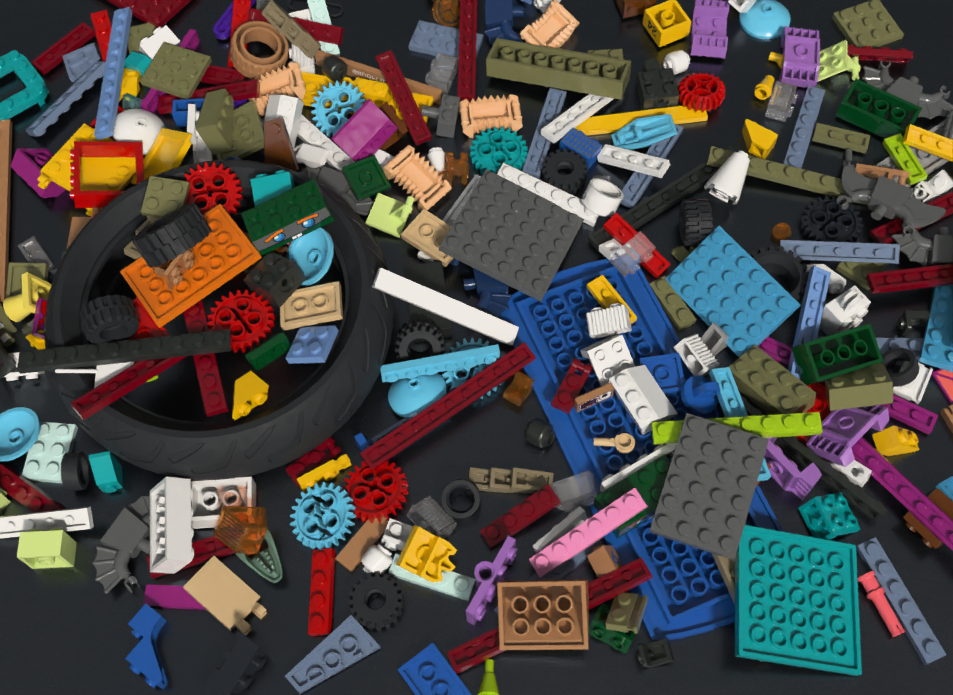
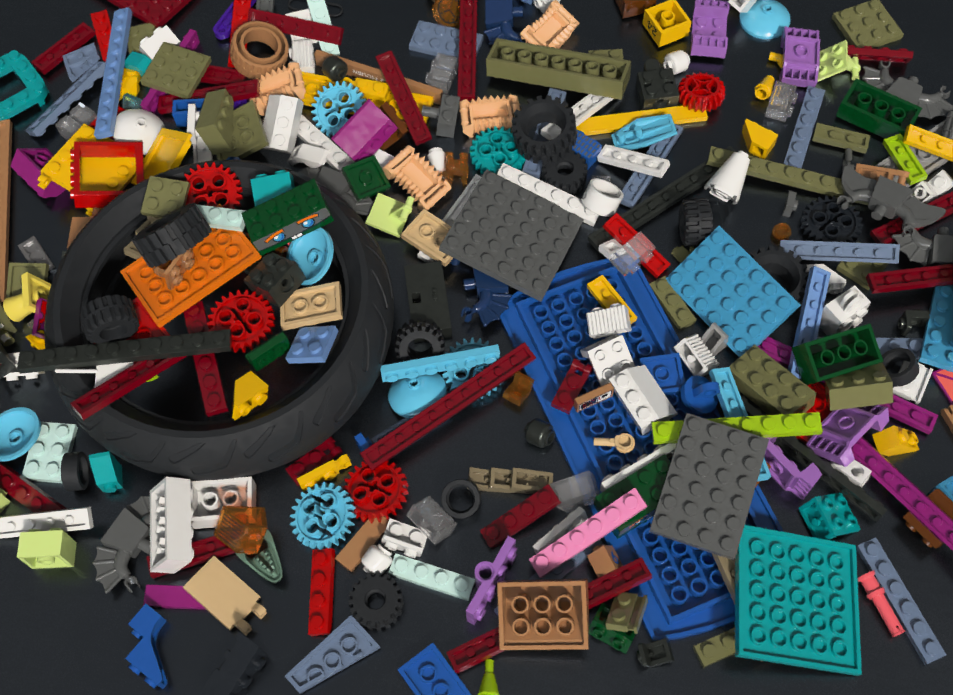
dark tan slope [261,0,322,59] -> none
reddish brown wing [264,117,300,171] -> none
white tile [372,268,519,346] -> none
yellow plate [396,525,457,583] -> none
none -> clear piece [55,102,97,140]
none -> light aqua plate [196,204,245,232]
none -> black tyre [512,95,577,164]
none -> olive plate [693,628,735,668]
none -> dark grey plate [782,191,798,217]

